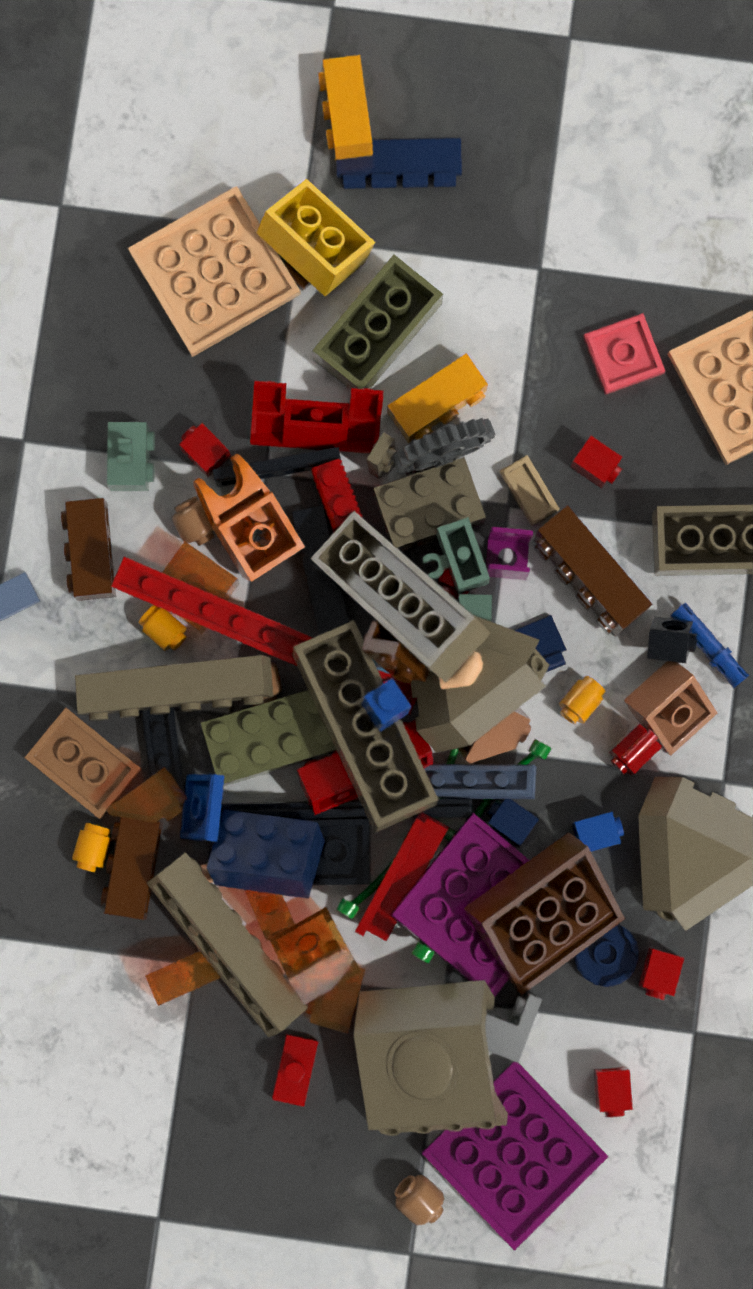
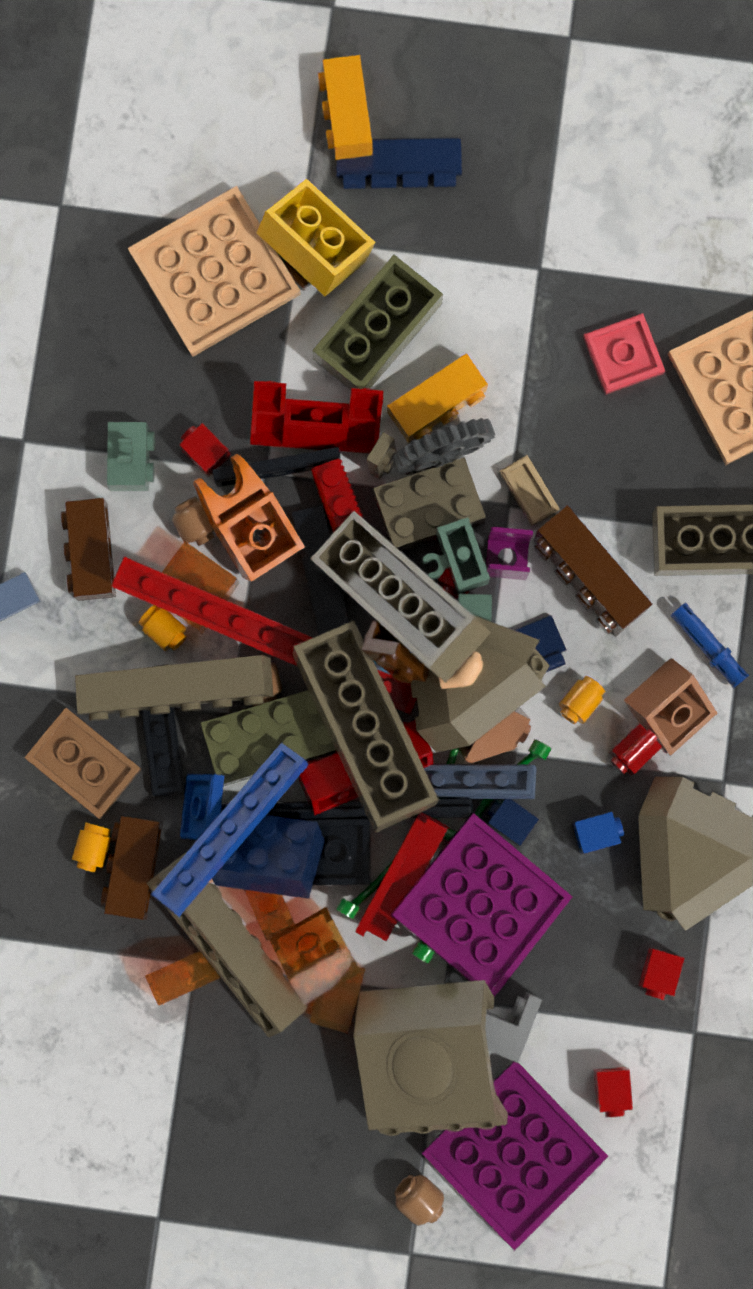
clear orange slope [106,767,187,823] -> none
red tile [272,1034,319,1107] -> none
blue brick [361,679,411,732] -> none
reddish brown slope [464,832,625,995] -> none
red brick [570,436,623,489] -> none
dark blue tile [574,924,639,987] -> none
black brick [647,616,697,663] -> none
none -> blue plate [152,743,308,917]

